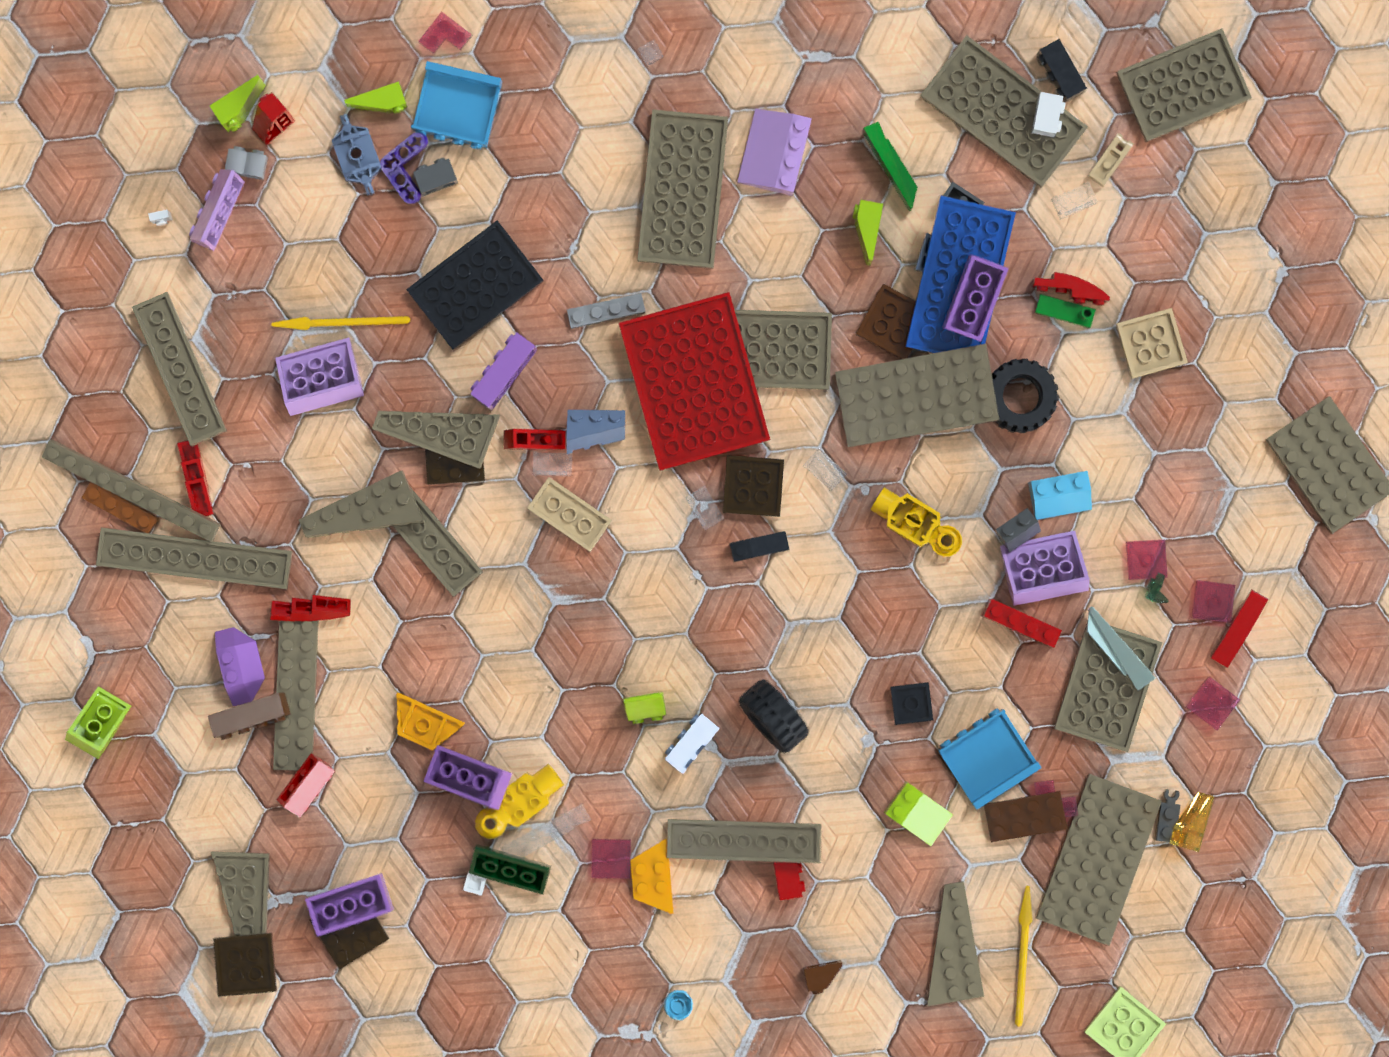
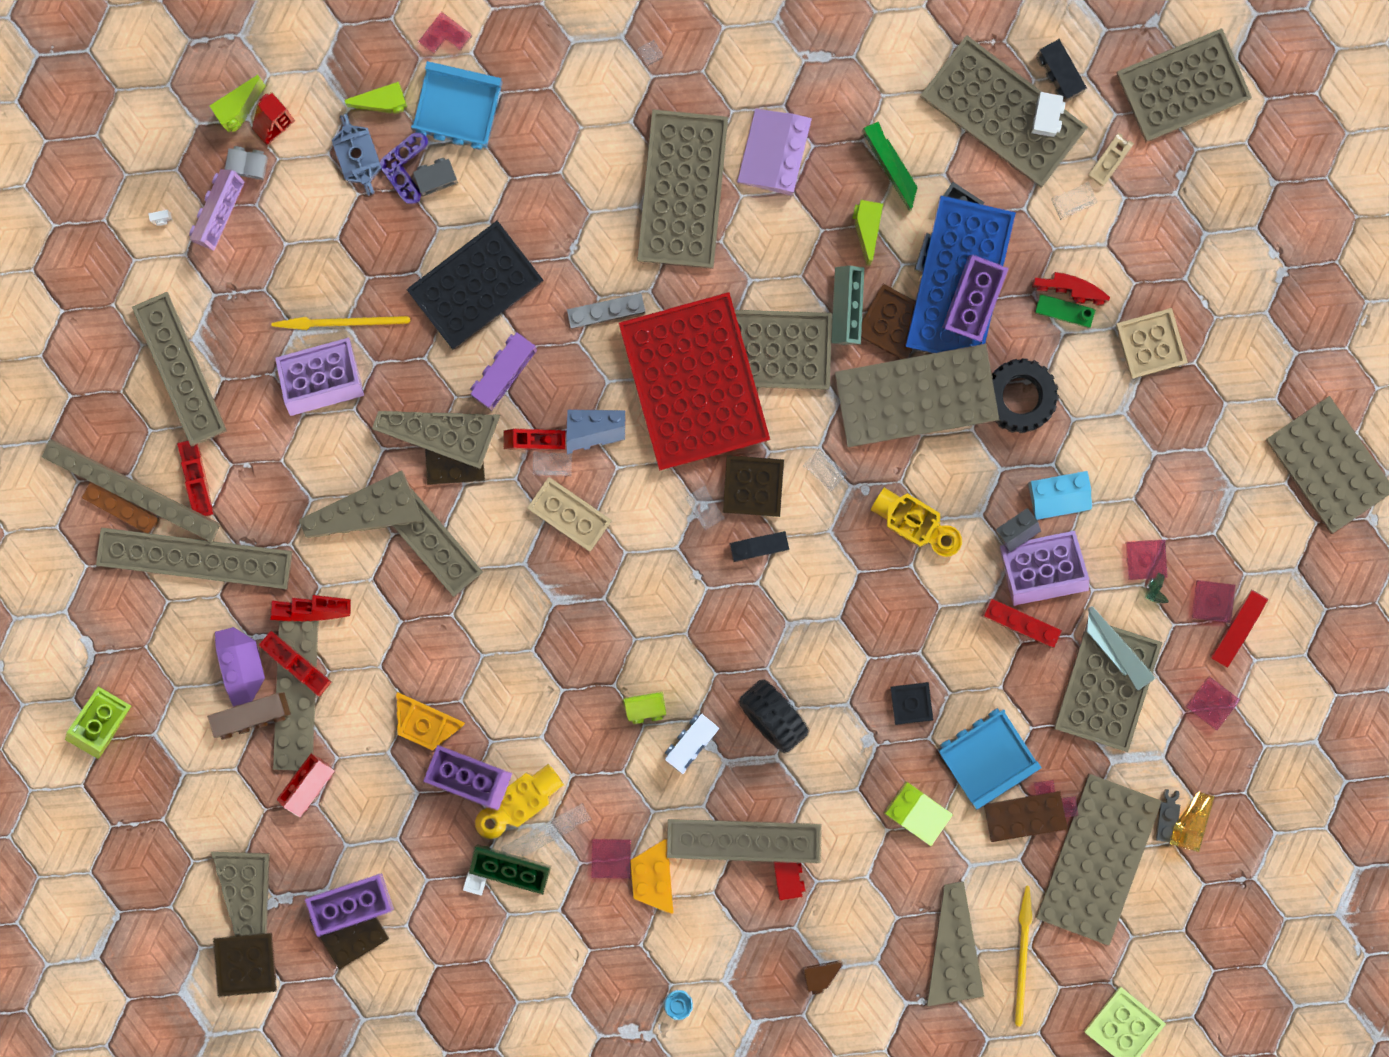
none -> red slope [259,631,332,697]
none -> sand green brick [831,265,864,345]

